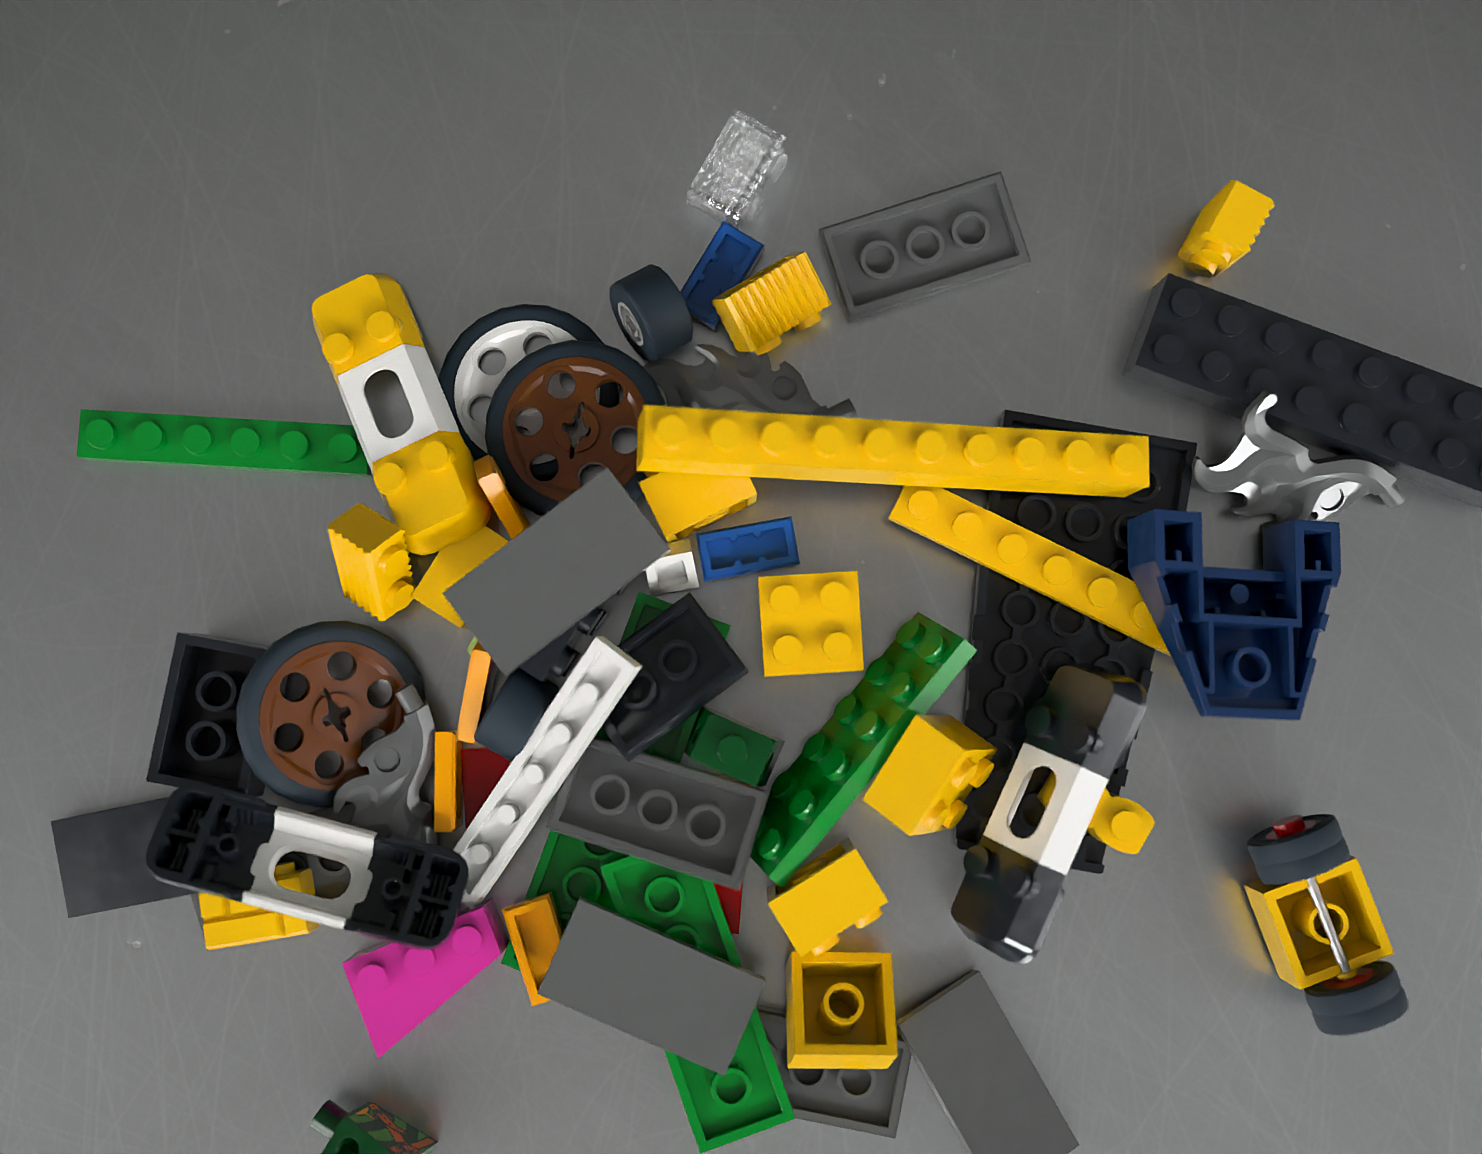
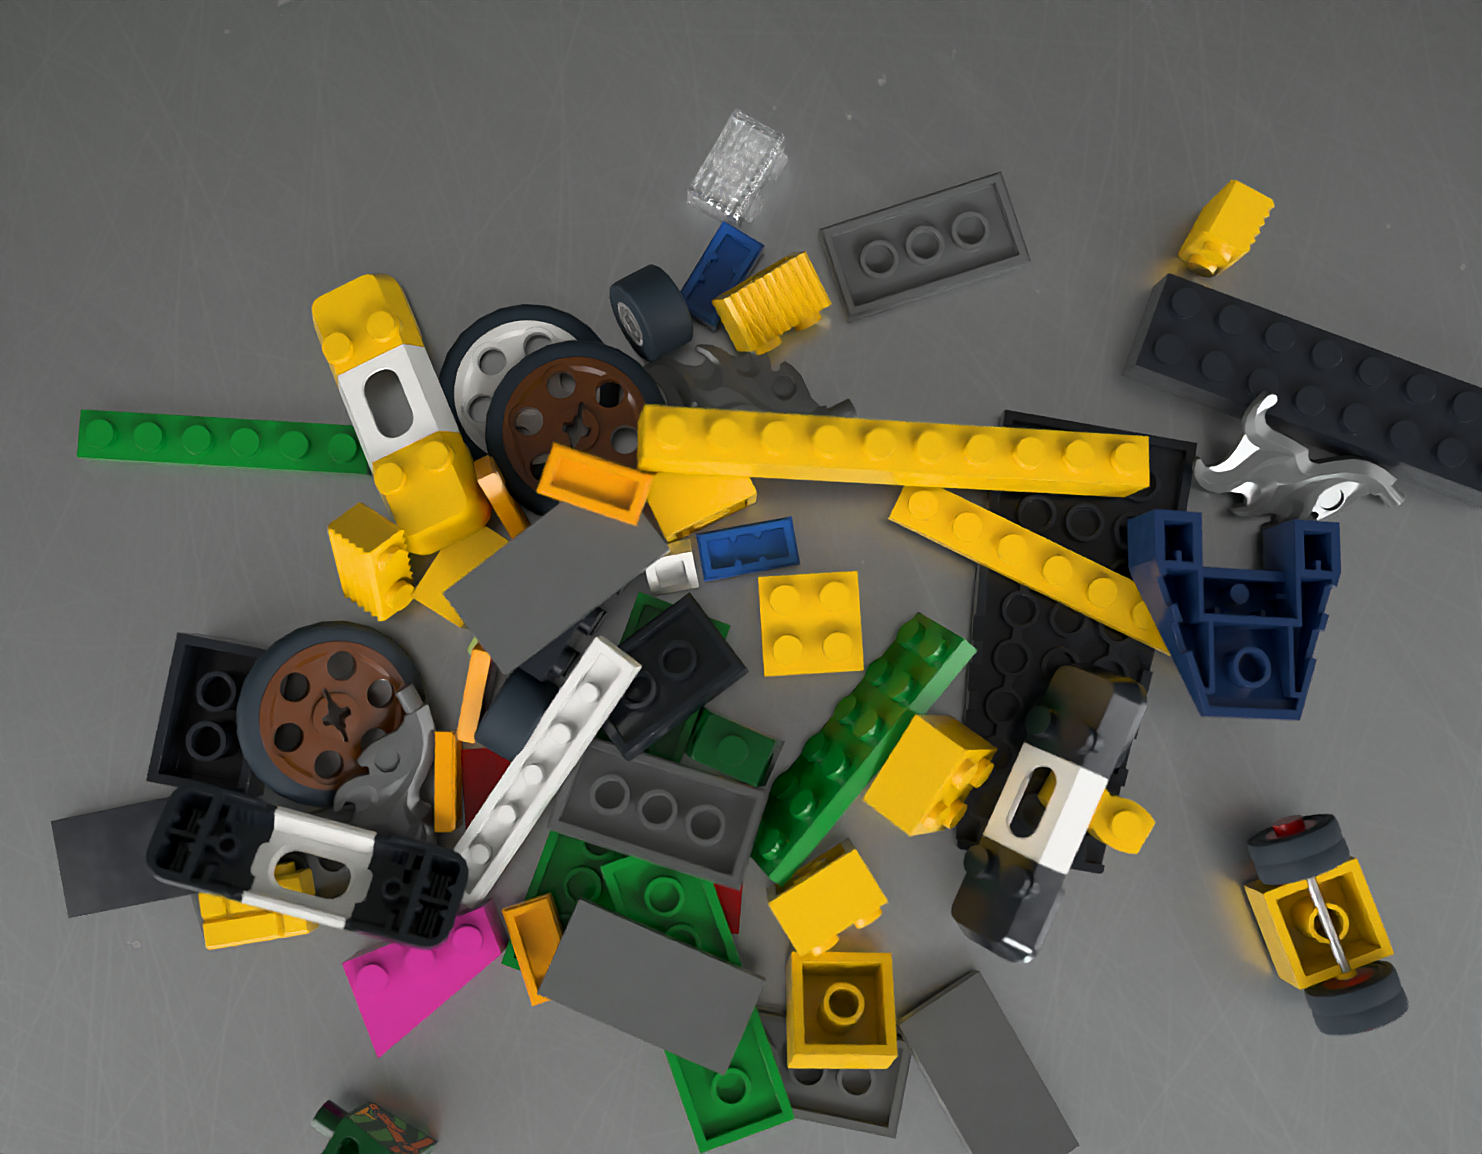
none -> light orange tile [537,442,653,527]

